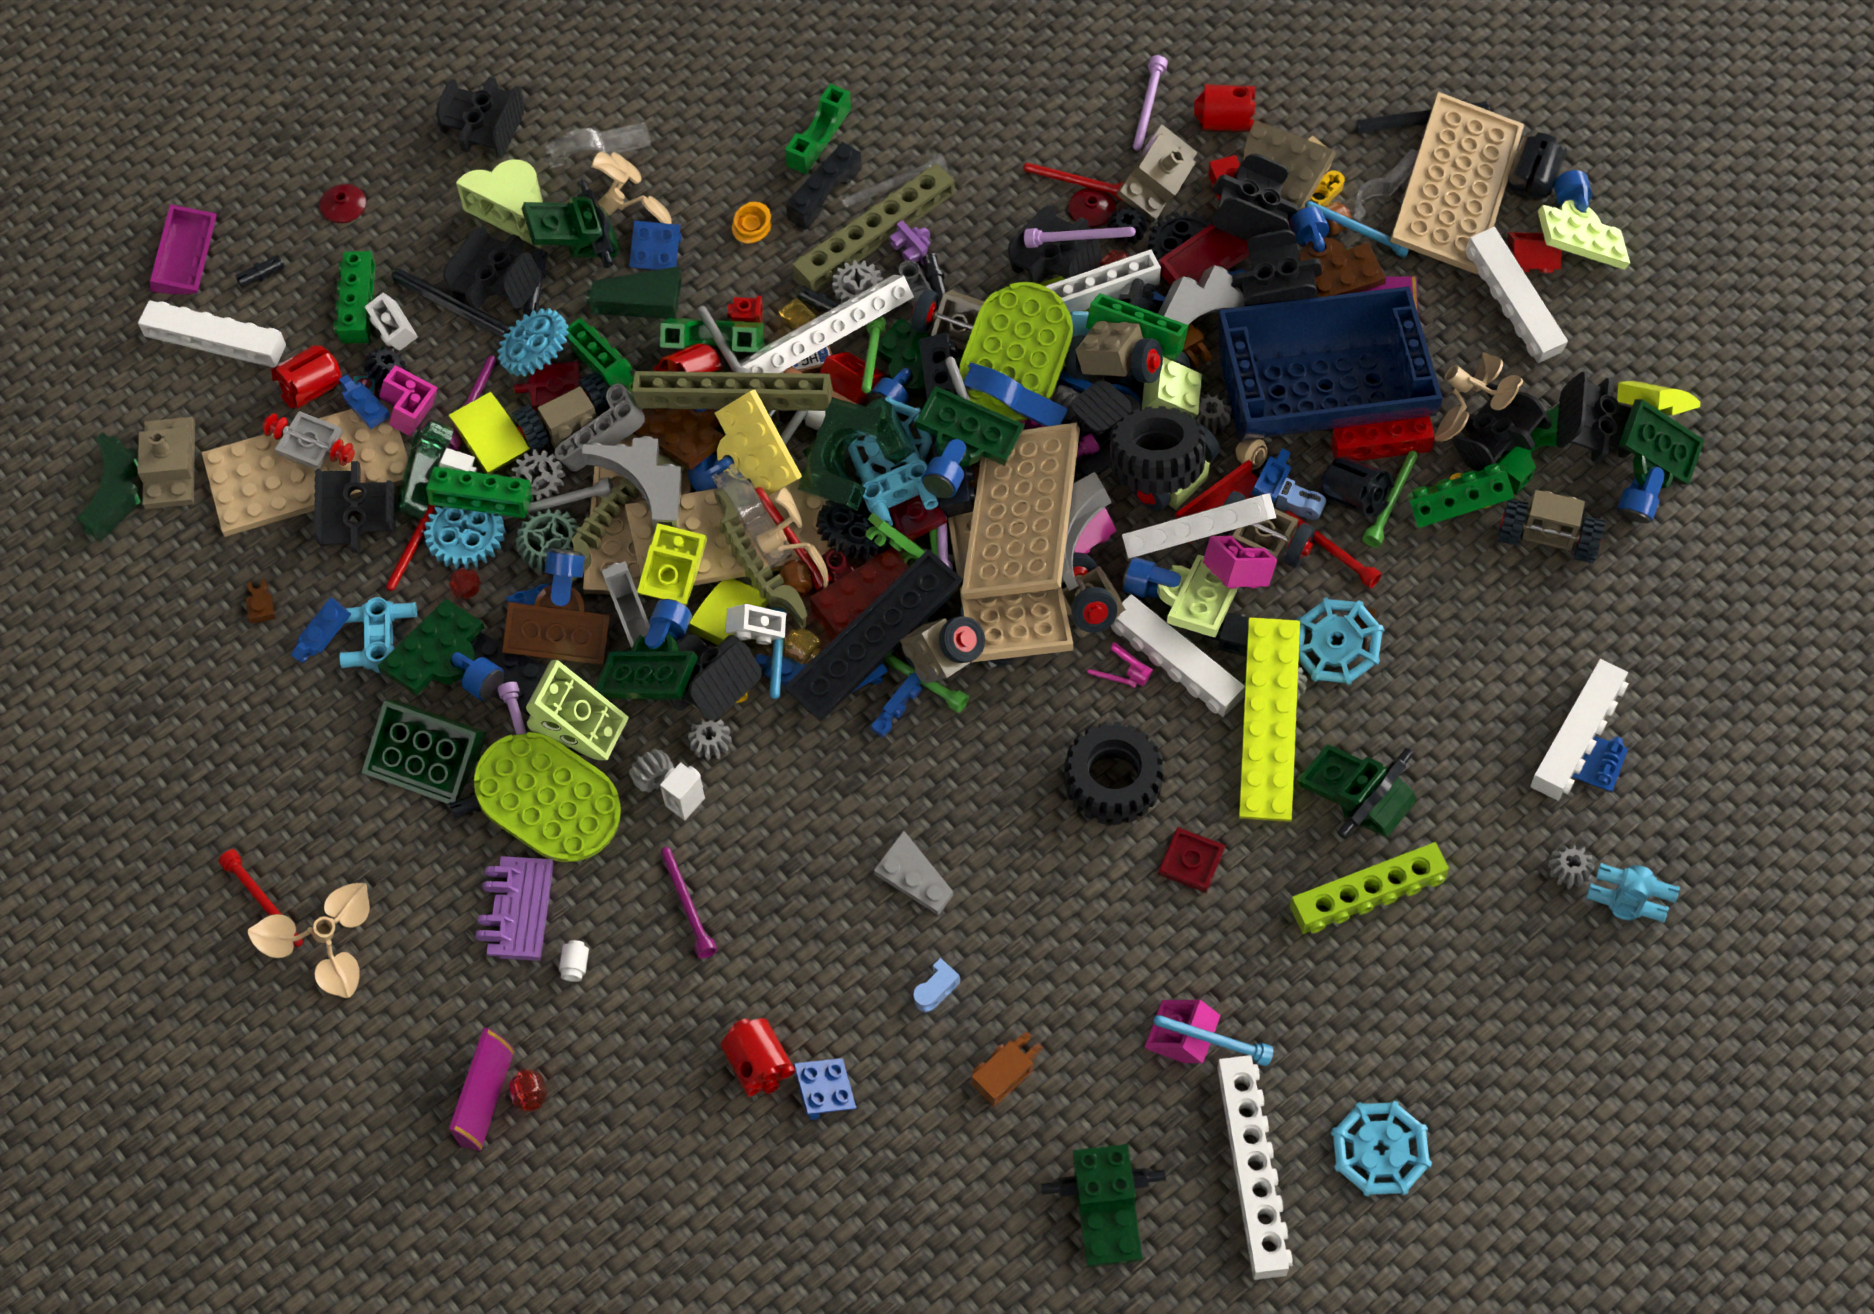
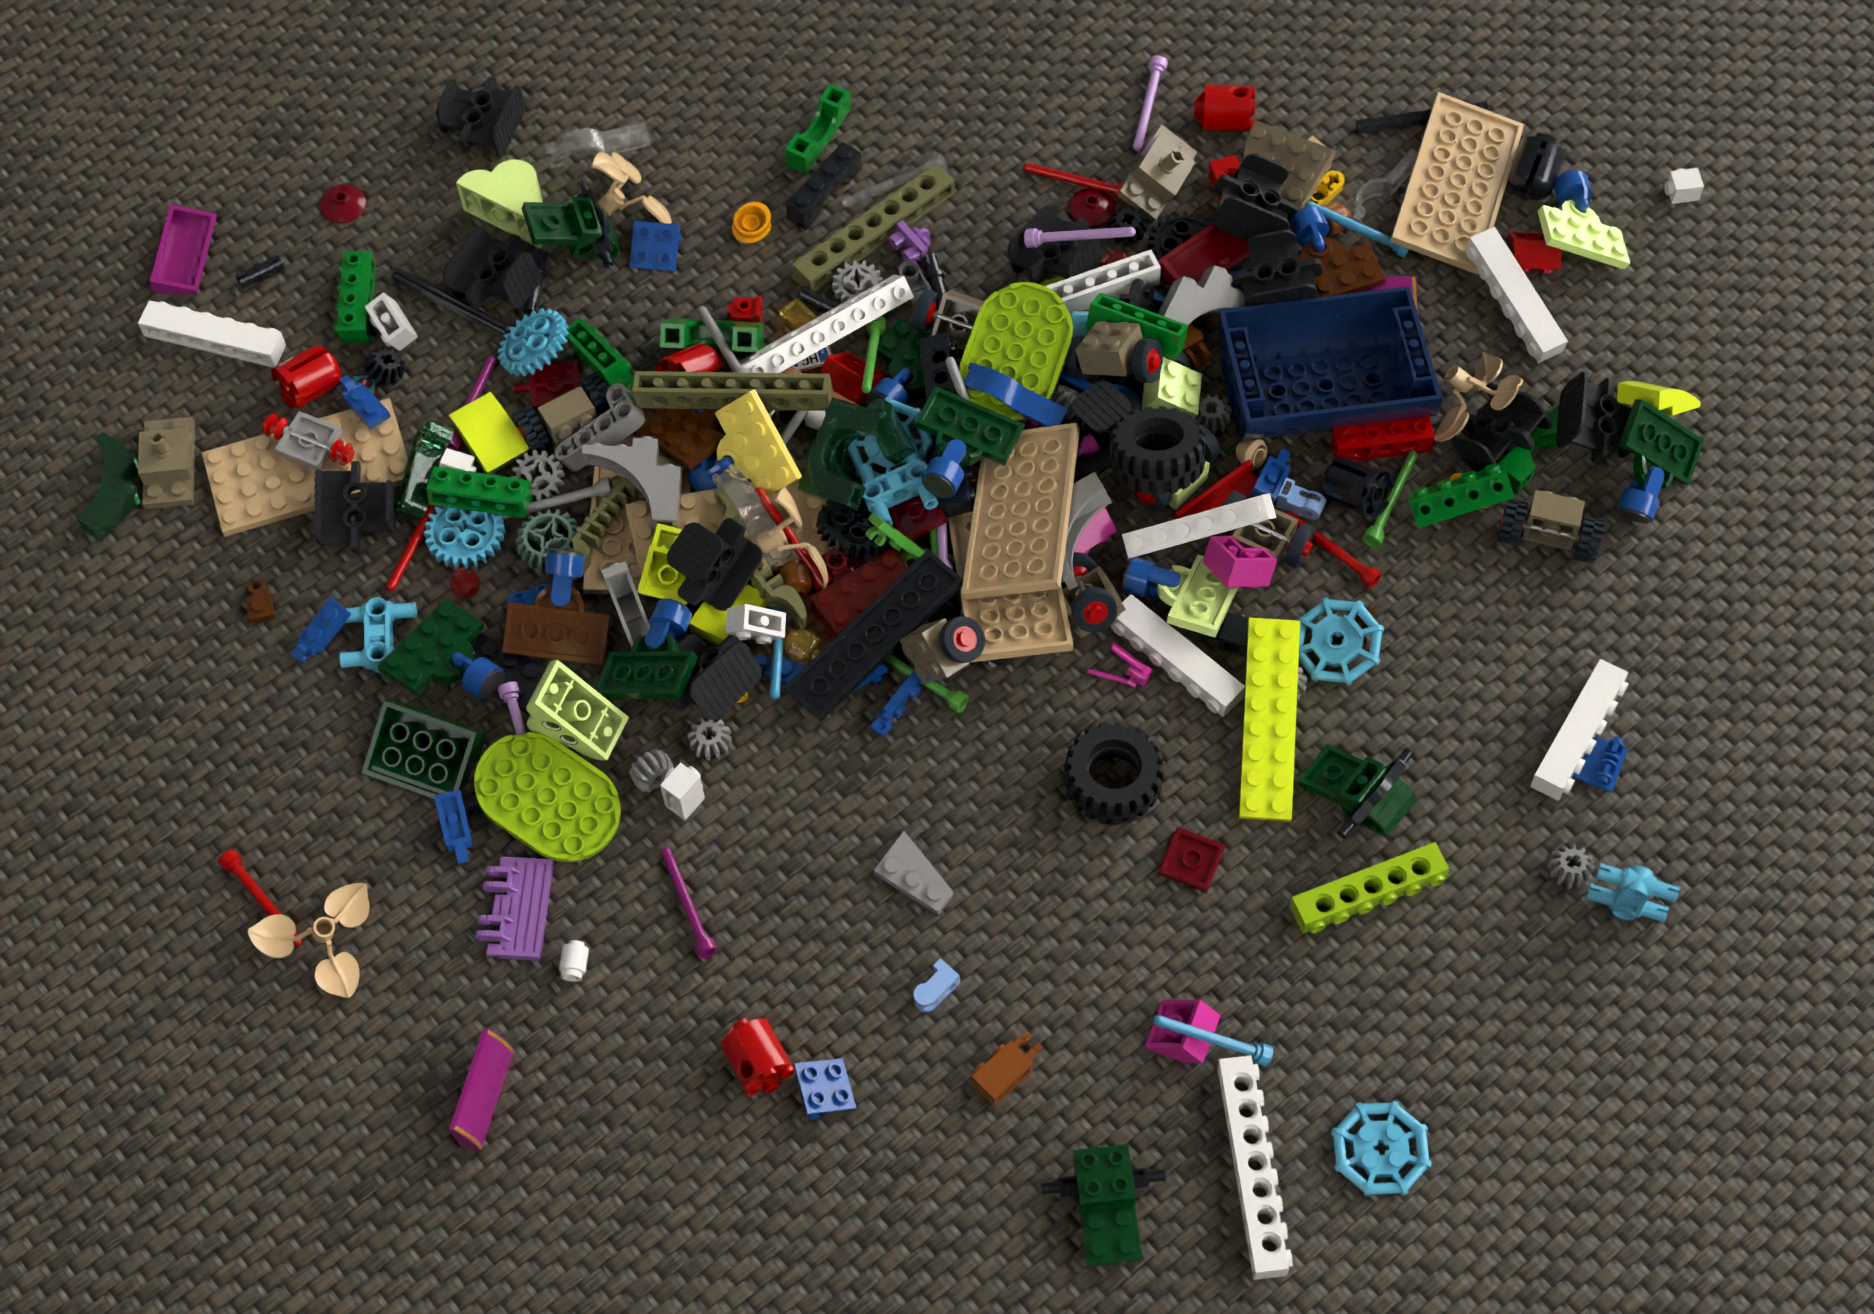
dark pink brick [379,365,438,436] -> none
clear red head [509,1069,547,1112] -> none
clear green slope [586,267,682,319] -> none
none -> blue hinge [434,790,472,864]
none -> black piece [667,518,763,611]
none -> white brick [1664,168,1704,204]

